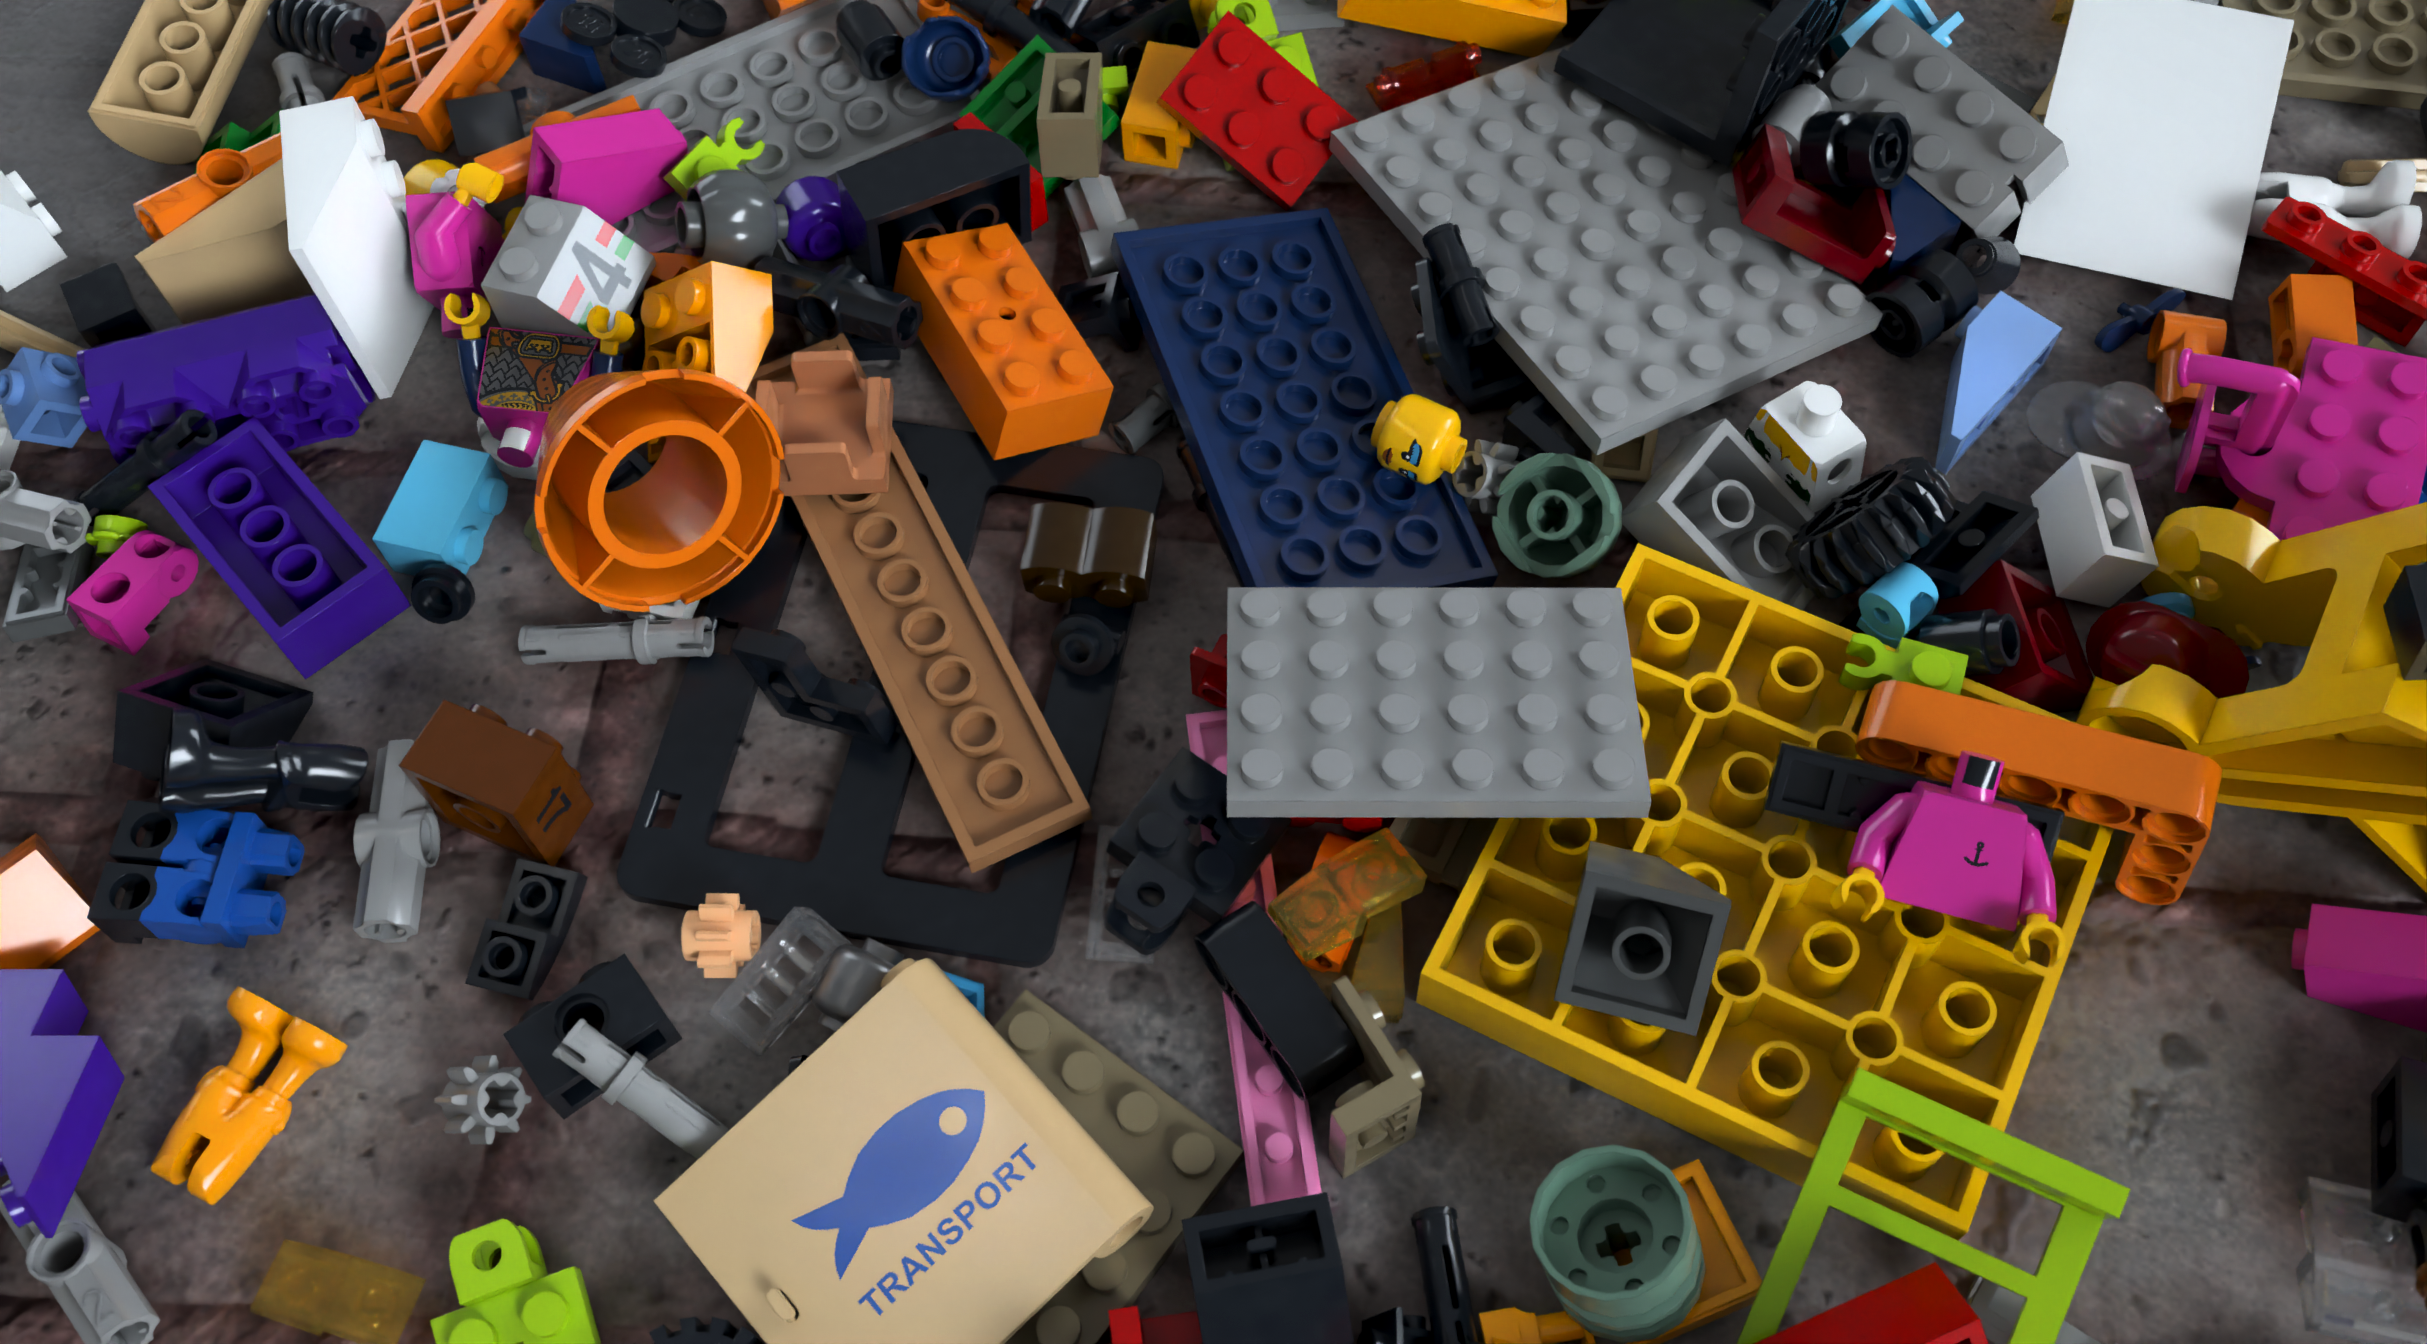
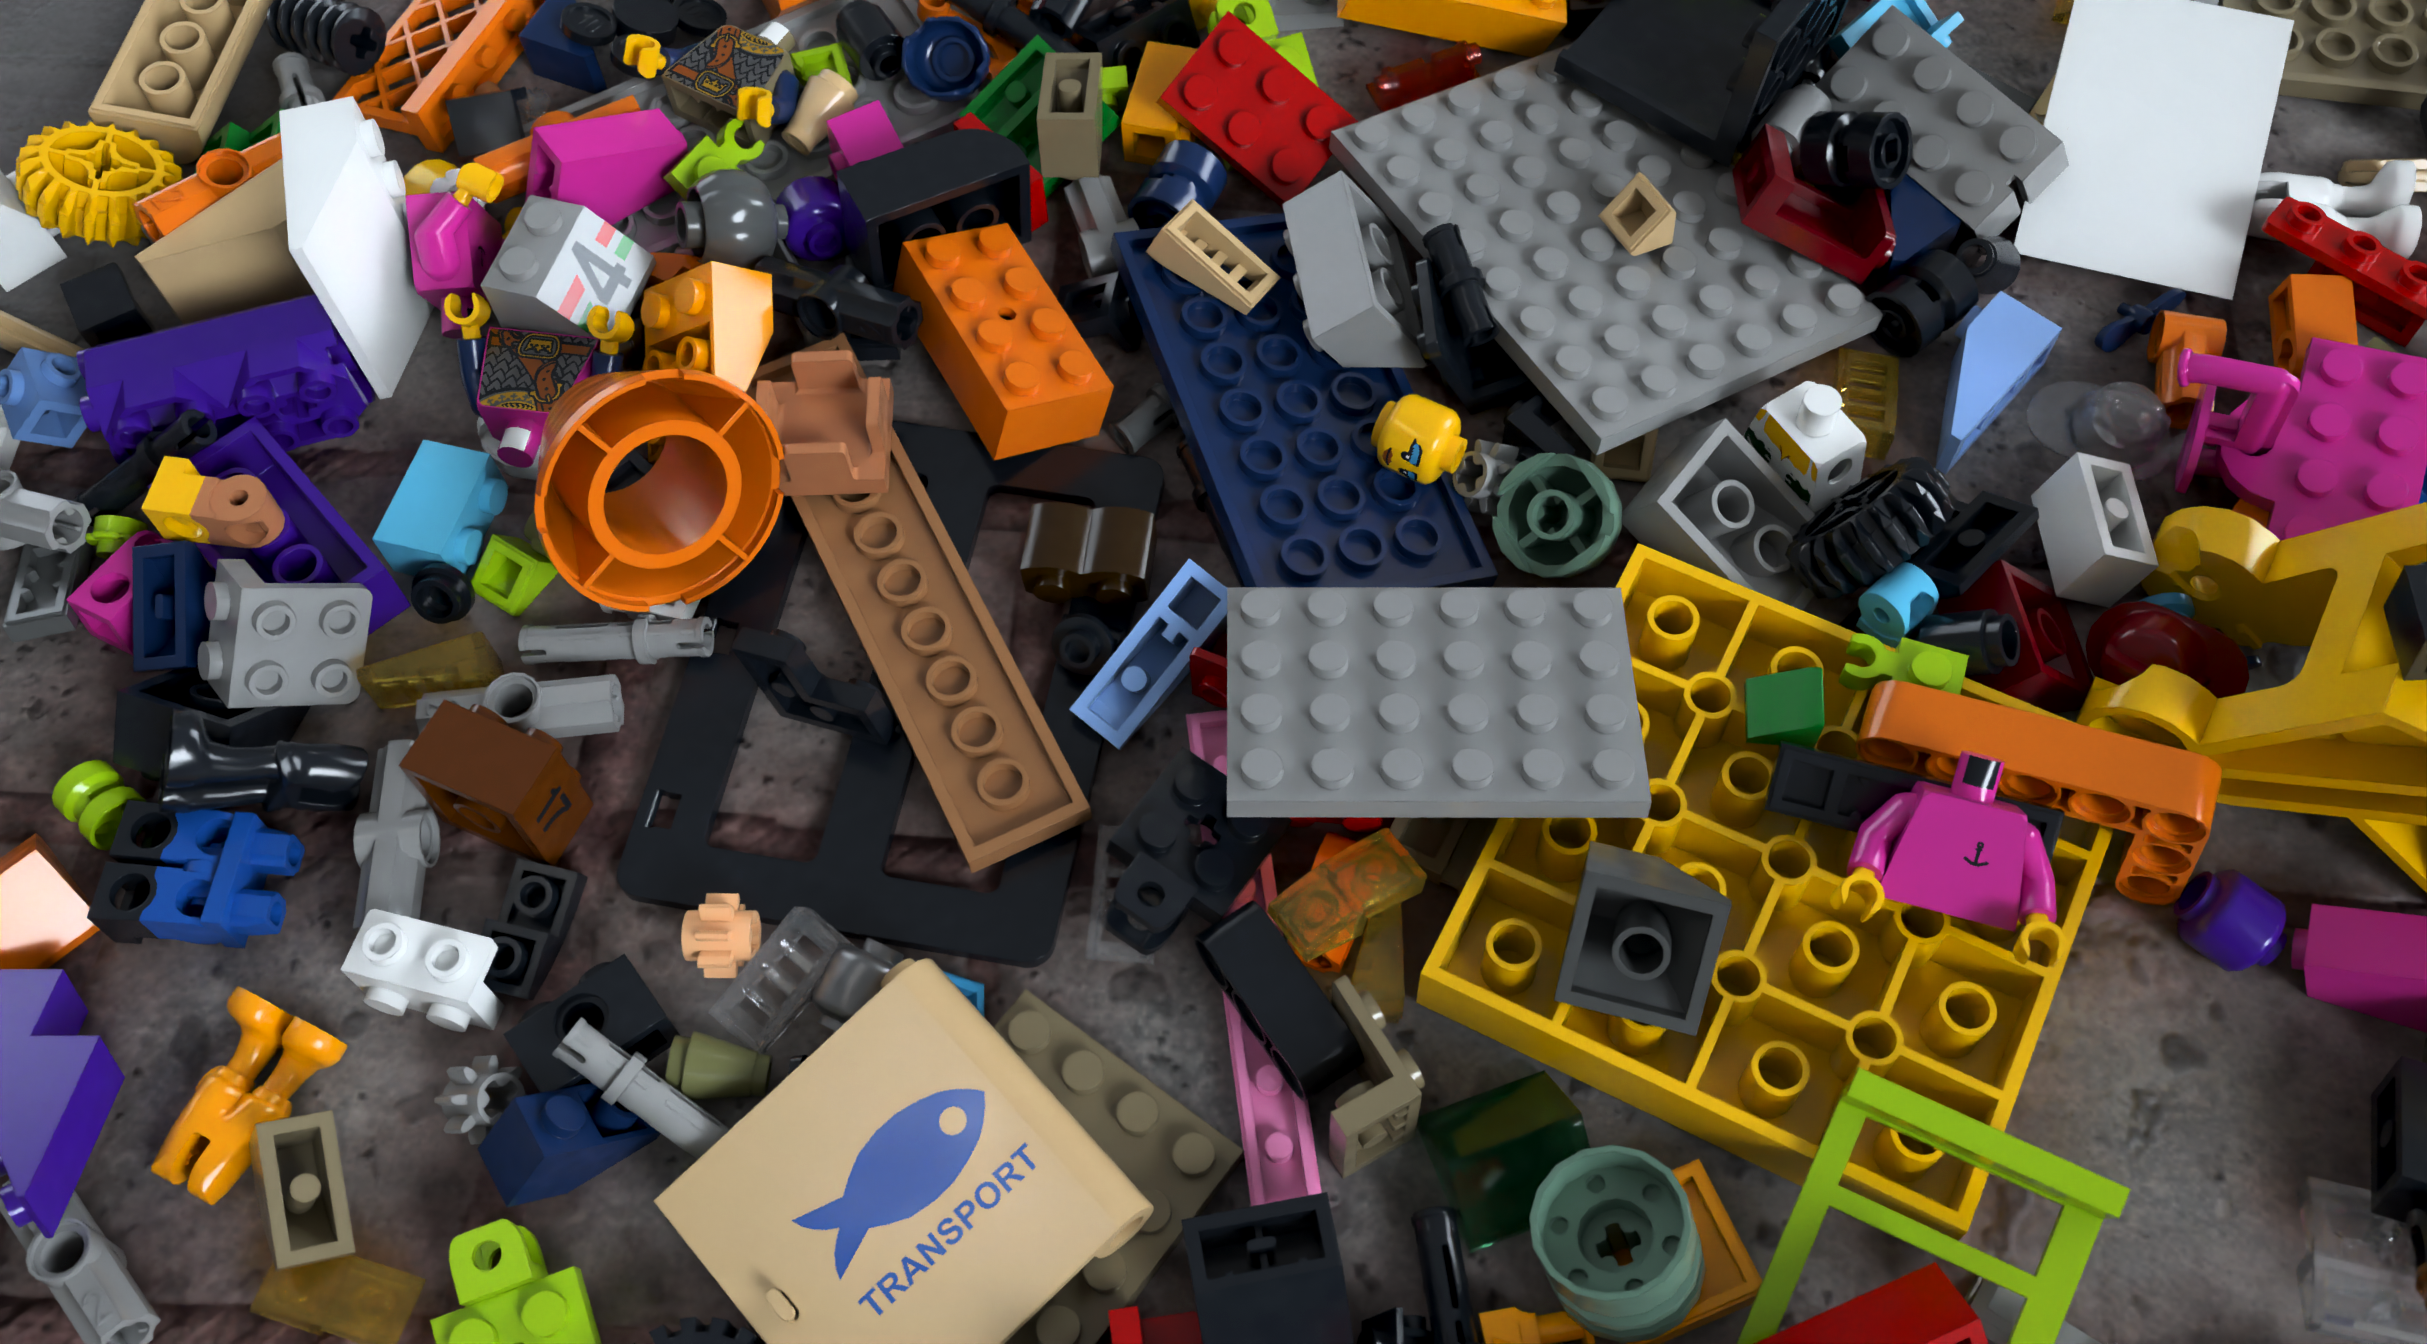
none -> yellow gear [15,120,183,248]
none -> lime wheel [52,760,147,850]
none -> dark blue slope [132,540,215,673]
none -> leg [141,456,285,548]
none -> light grey bracket [198,559,373,708]
none -> dark tan slope [249,1110,355,1271]
none -> white bracket [341,909,504,1032]
none -> clear yellow slope [356,631,505,709]
none -> light grey piece [415,672,624,738]
none -> lime slope [470,534,558,617]
none -> dark blue slope [477,1083,661,1207]
none -> torso [623,22,800,148]
none -> olive cone [665,1031,773,1100]
none -> tan cone [781,69,858,155]
none -> lime tile [790,43,853,87]
none -> dark pink brick [827,100,904,183]
none -> light blue slope [1069,558,1227,750]
none -> dark blue wheel [1127,140,1227,230]
none -> tan slope [1146,198,1281,315]
none -> light grey slope [1282,170,1427,368]
none -> clear green slope [1417,1070,1590,1253]
none -> tan slope [1598,172,1677,256]
none -> green slope [1745,667,1825,748]
none -> clear yellow slope [1833,347,1899,460]
none -> dark purple head [2174,869,2287,972]

